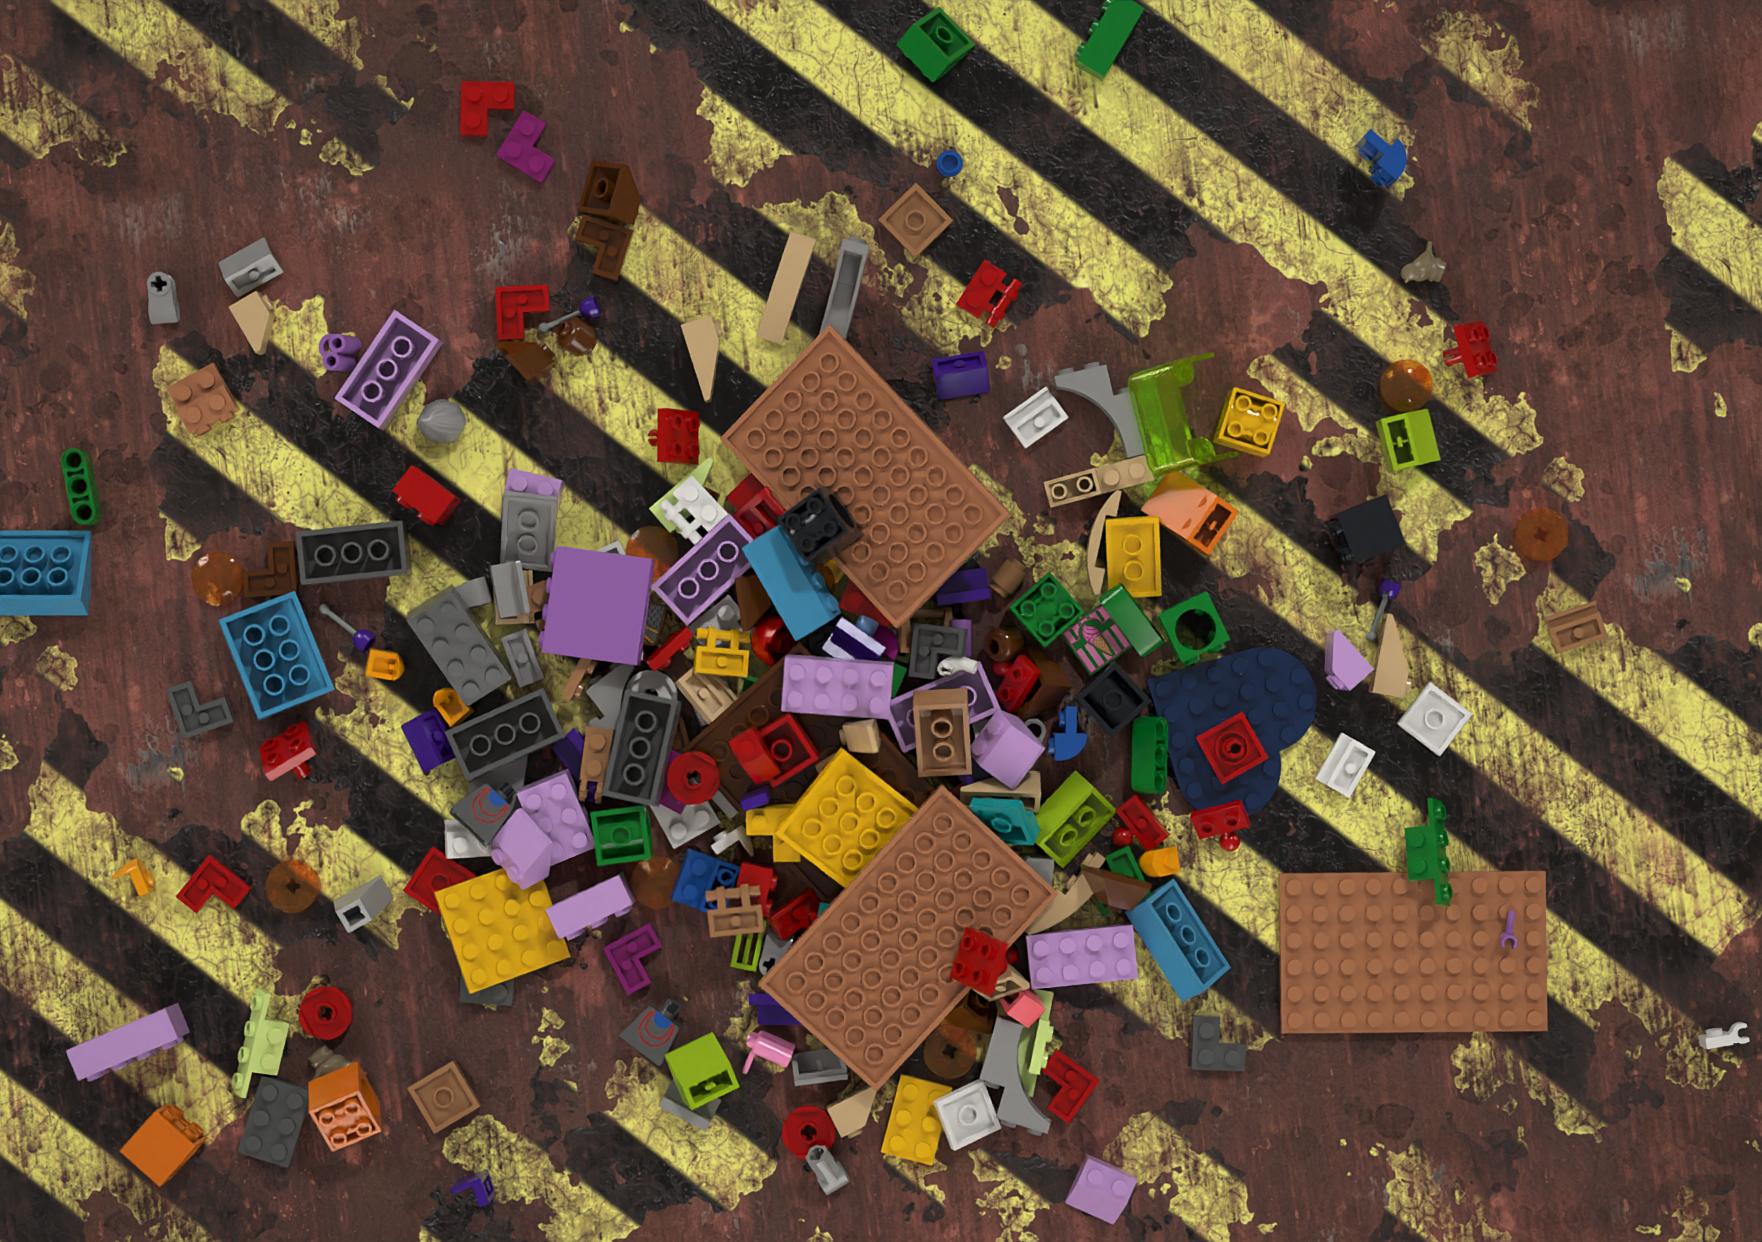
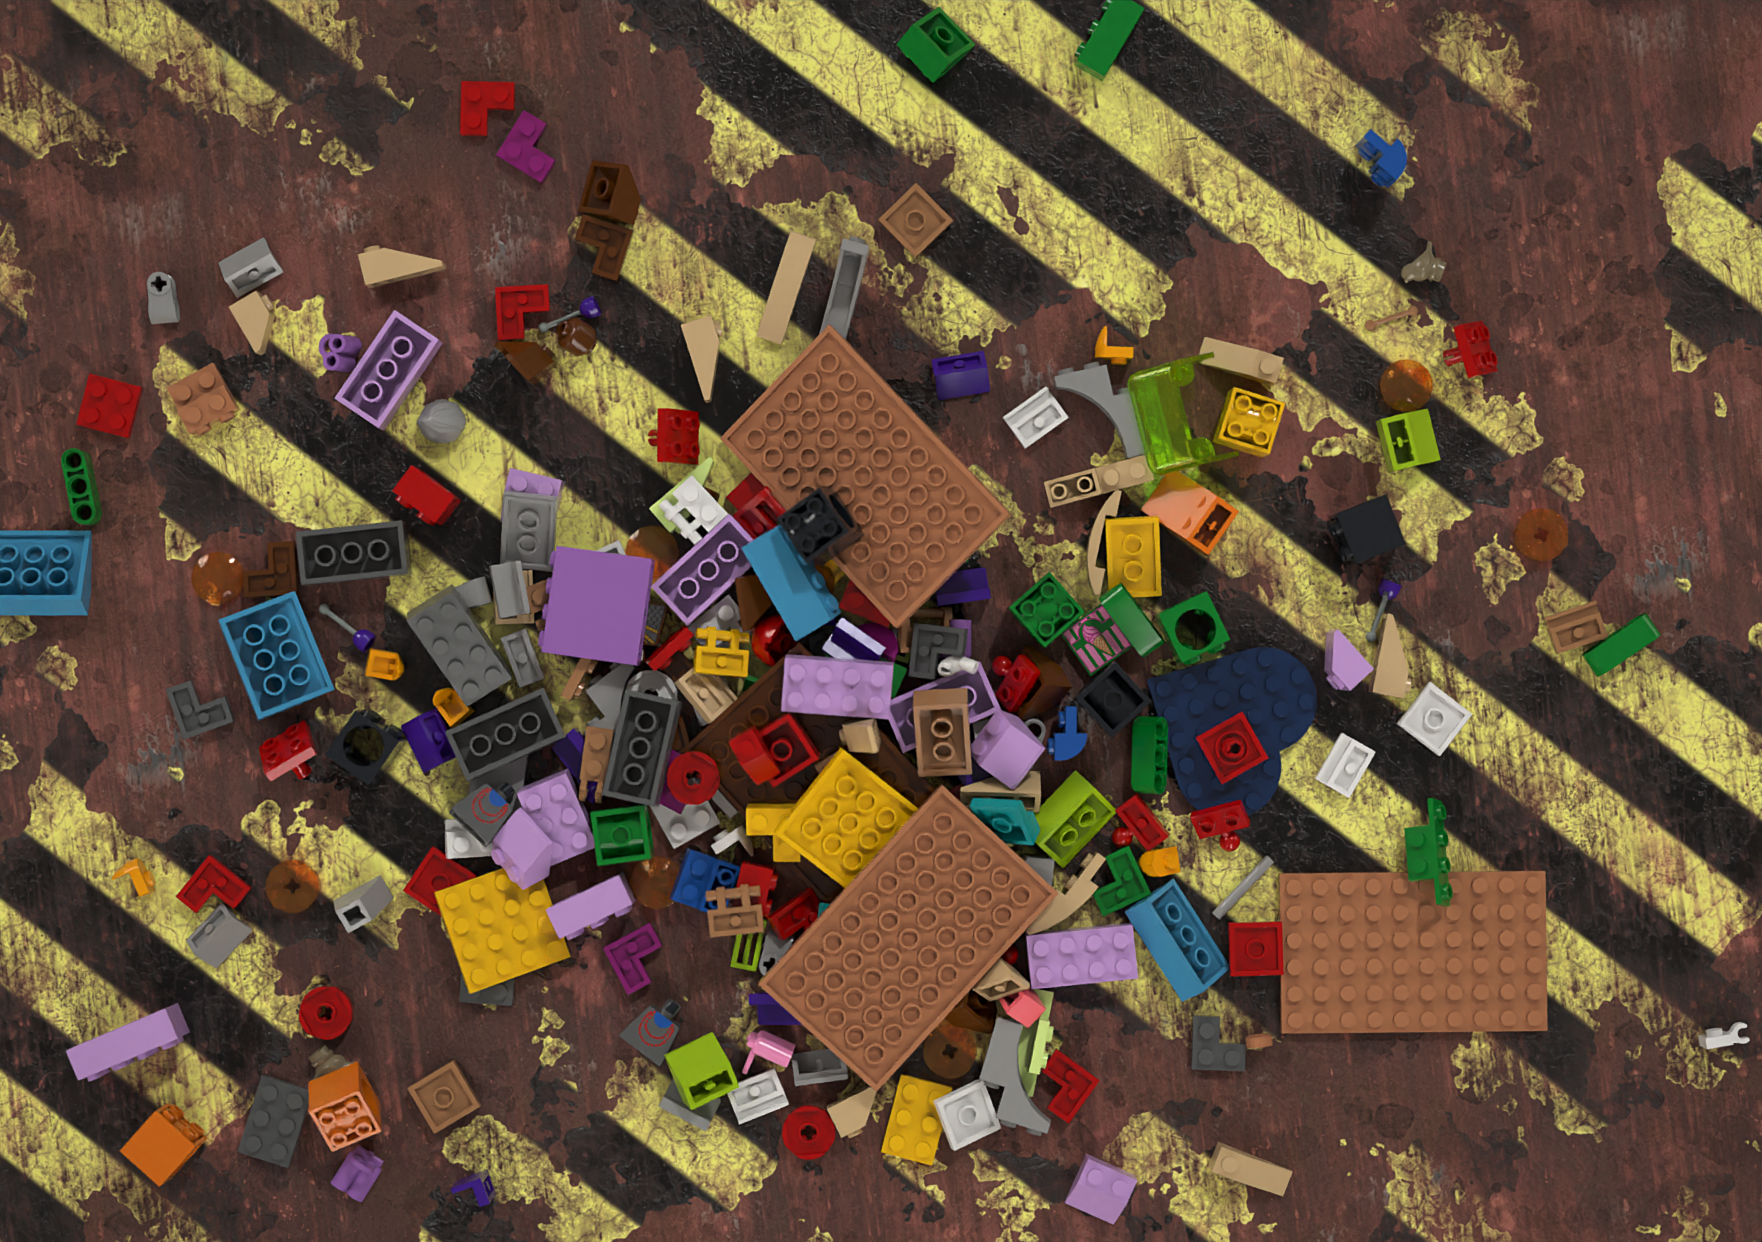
yellowish green bracket [232,988,289,1098] -> none
dark purple tile [740,785,772,811] -> none
light grey piece [805,1145,850,1195] -> none
medium blue hinge [855,616,879,637] -> none
blue plate [936,150,963,177] -> none
red plate [950,927,1009,996] -> none
red plate [956,259,1022,328] -> none
reddish brown head [985,625,1024,662] -> none
medium nougat brick [989,558,1027,598] -> none
reddish brown slope [1081,864,1152,913] -> none
medium lavender hand [1499,910,1517,949] -> none
none -> red plate [76,373,143,439]
none -> light grey panel [186,902,252,968]
none -> black brick [325,709,407,785]
none -> medium lavender piece [331,1145,384,1202]
none -> tan slope [358,245,447,288]
none -> white plate [727,1068,789,1124]
none -> light orange plate [1095,326,1134,365]
none -> tan slope [1196,337,1284,386]
none -> tan slope [1209,1142,1293,1196]
none -> light grey bar [1212,855,1274,920]
none -> red plate [1228,921,1284,976]
none -> nougat tile [1245,1033,1273,1048]
none -> medium nougat hinge [1364,306,1418,331]
none -> green beam [1582,612,1661,677]

